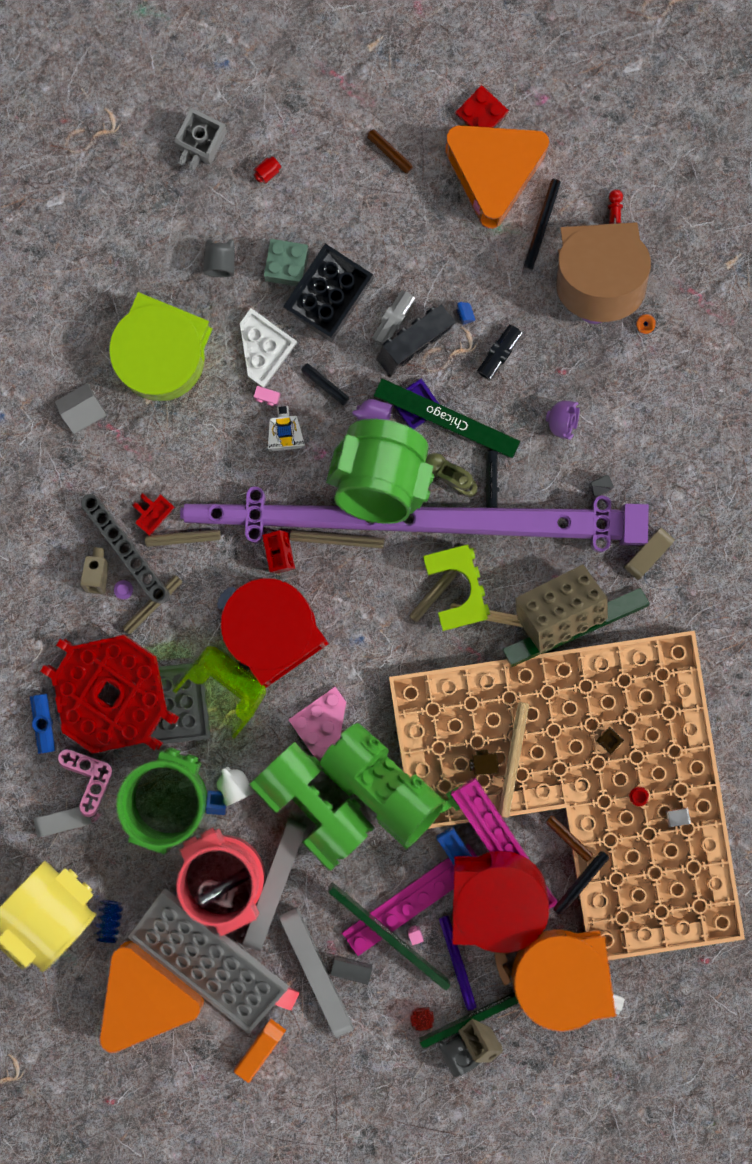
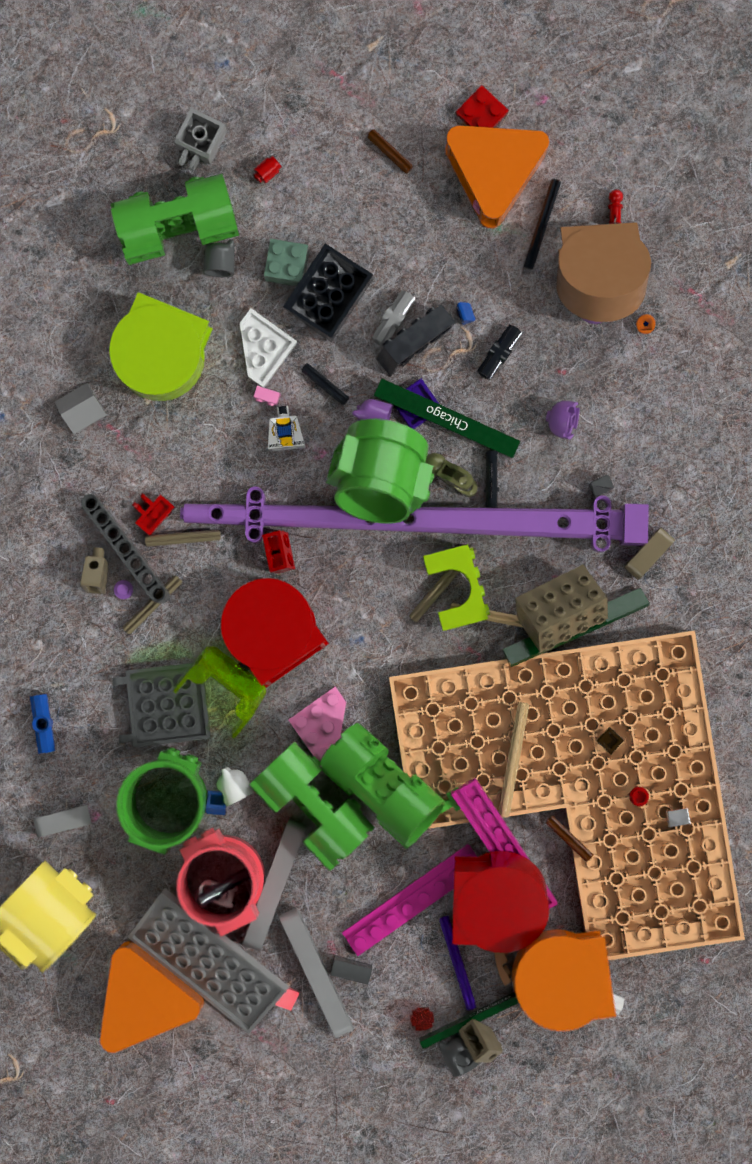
red plate [40,635,179,754] -> none
bright pink beam [58,750,112,817] -> none
clear blue piece [94,900,124,943] -> none
sand blue piece [217,587,236,611] -> none
orange piece [233,1019,286,1083] -> none
dark tan axle [290,530,384,548] -> none
dark green tile [328,882,451,991] -> none
bright pink piece [408,925,424,946] -> none
blue tile [436,826,472,865] -> none
dark brown brick [469,750,499,775] -> none
black axle [553,851,609,916] -> none
none -> bright green cylinder [110,173,239,265]

